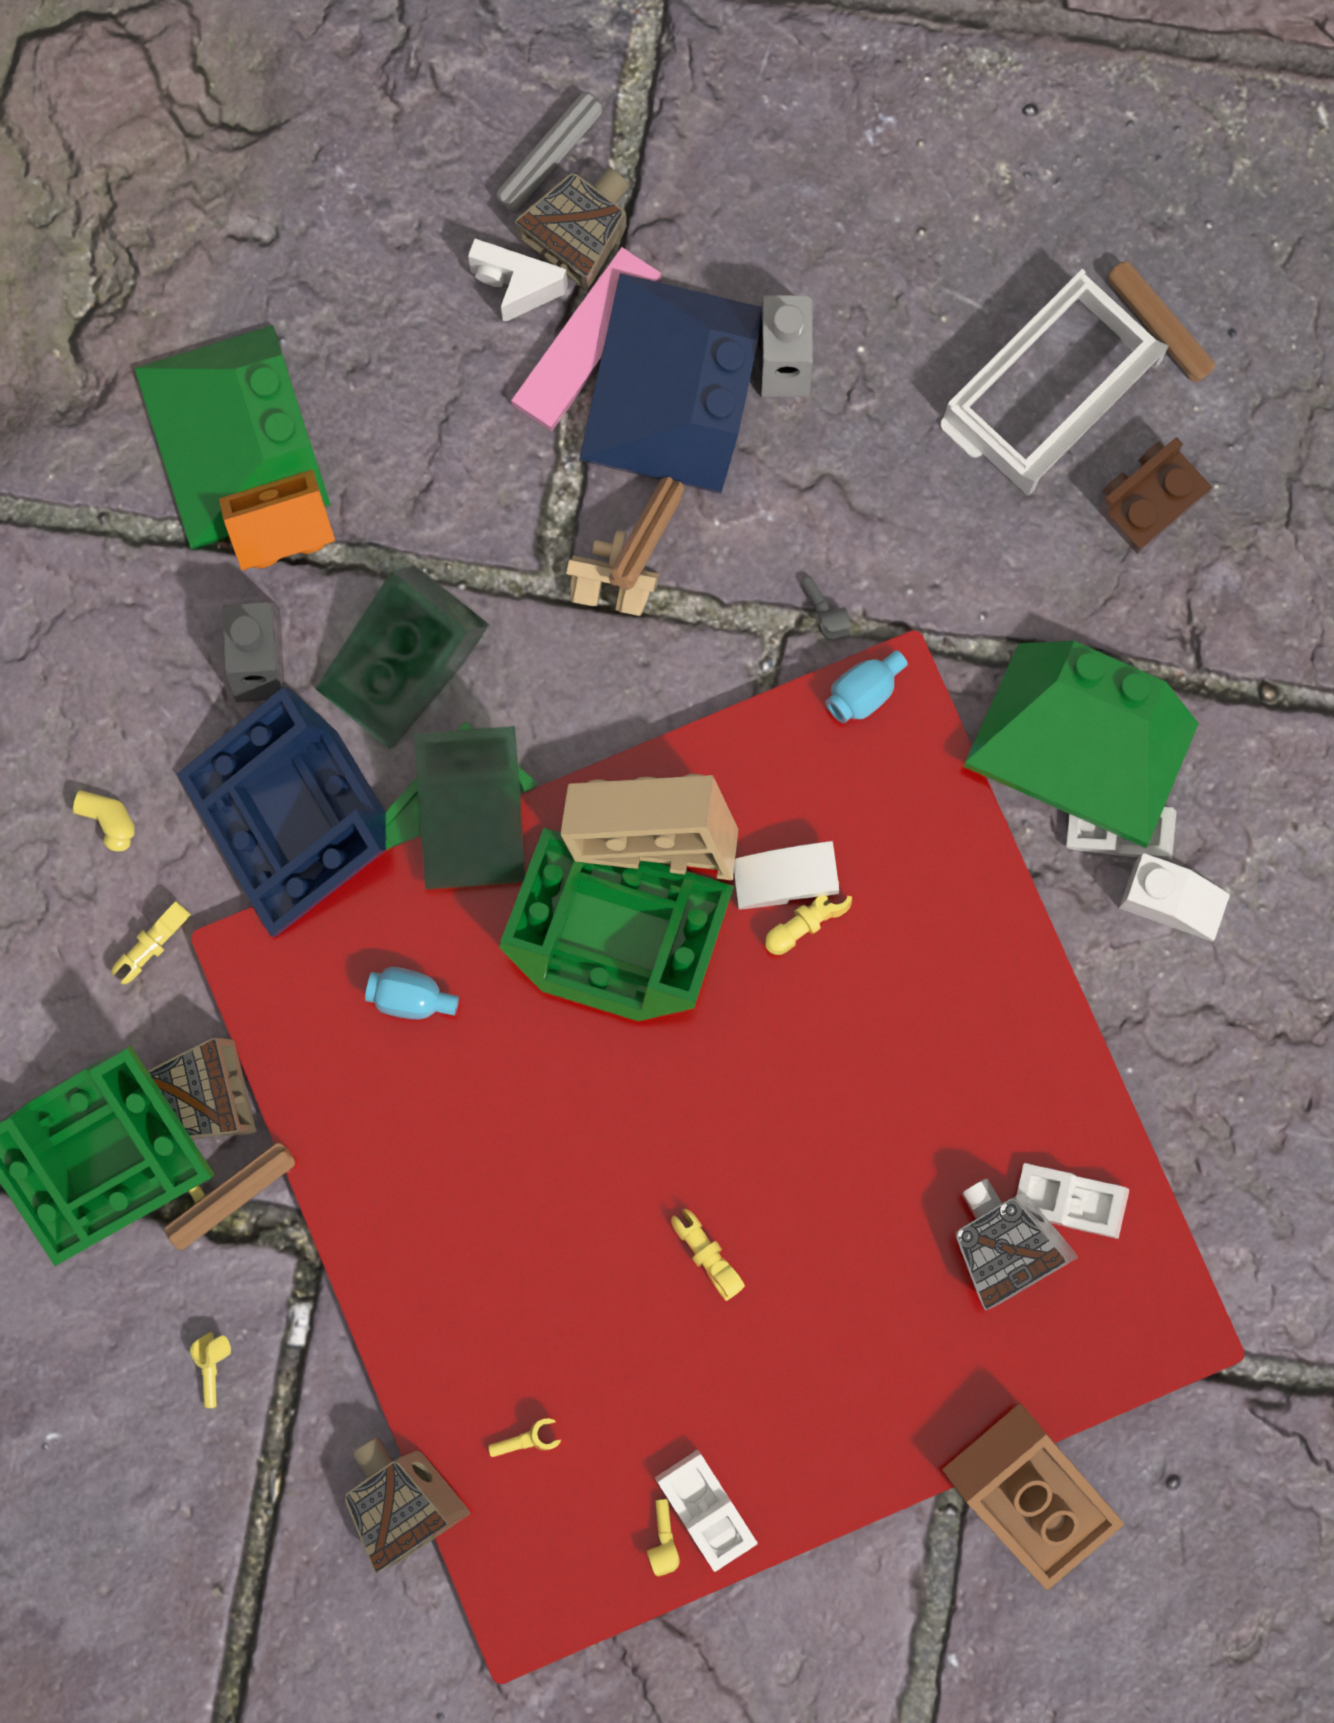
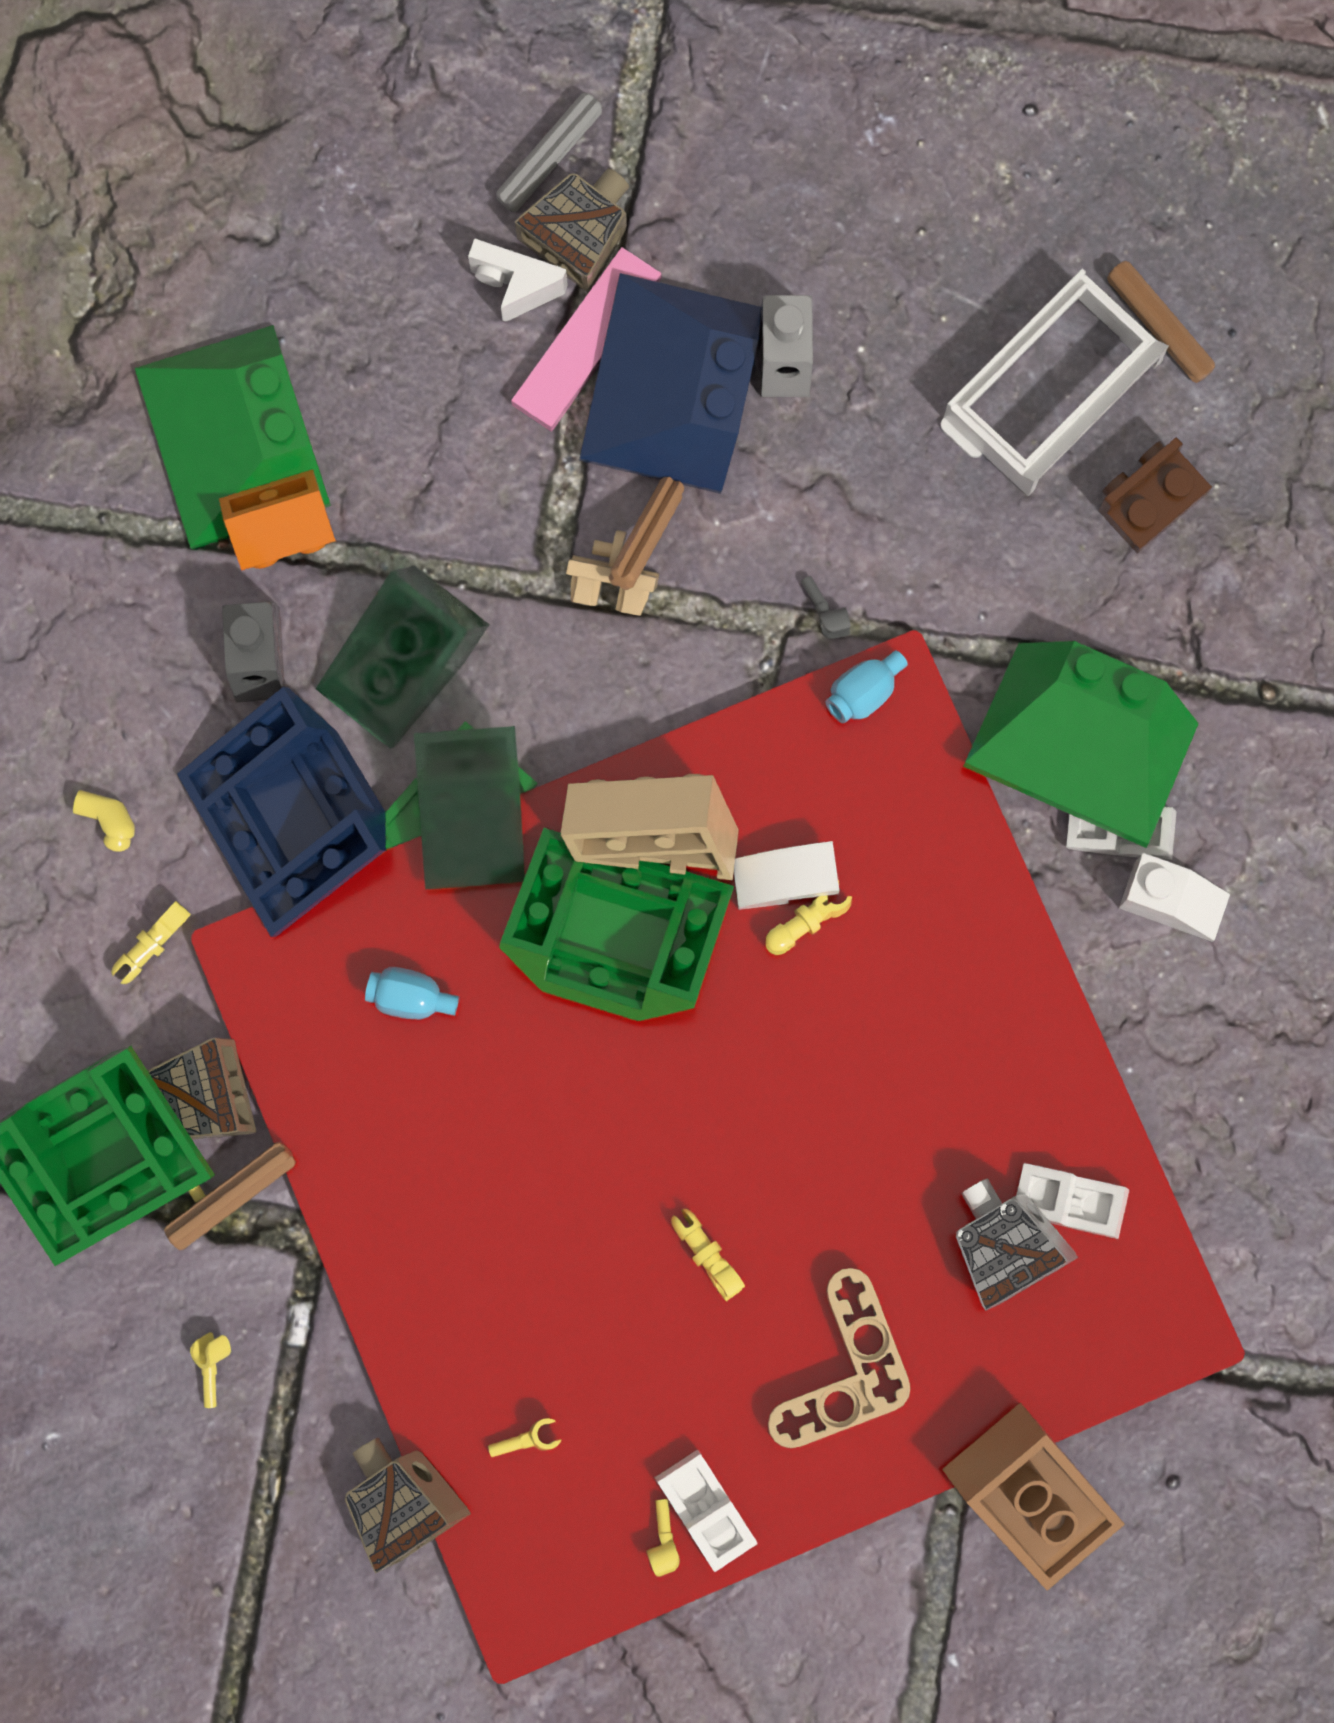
none -> tan beam [768,1268,910,1448]

